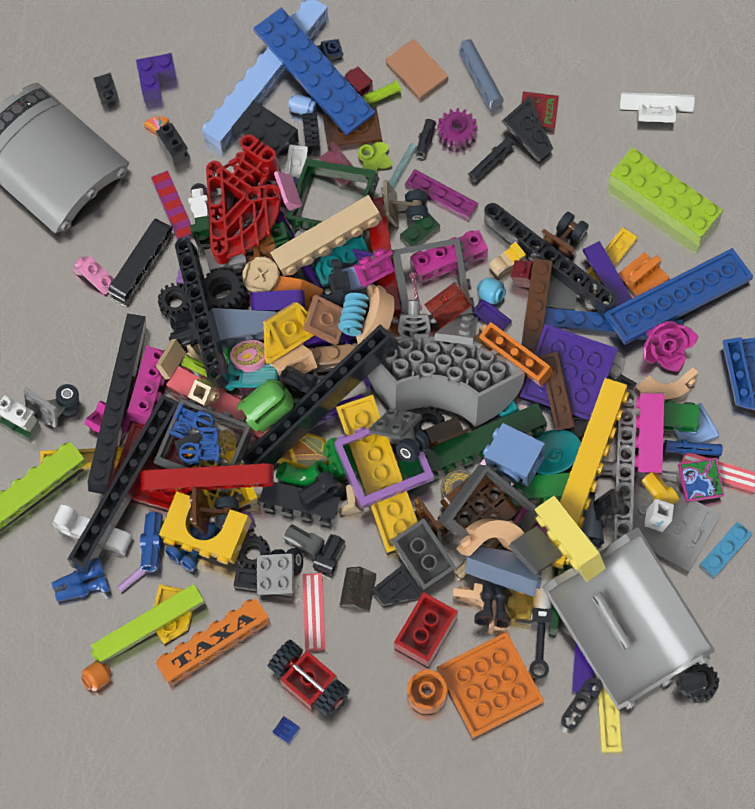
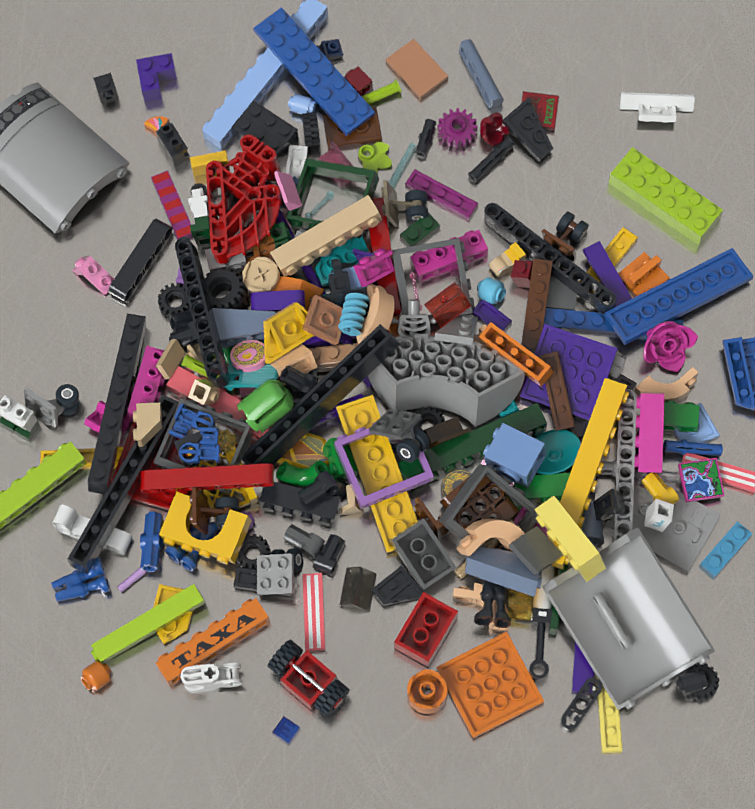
none -> tan slope [133,402,162,447]
none -> white piece [181,663,243,693]
none -> yellow panel [190,150,230,177]
none -> clear light blue hinge [305,191,334,219]
none -> dark red hair [480,112,509,145]

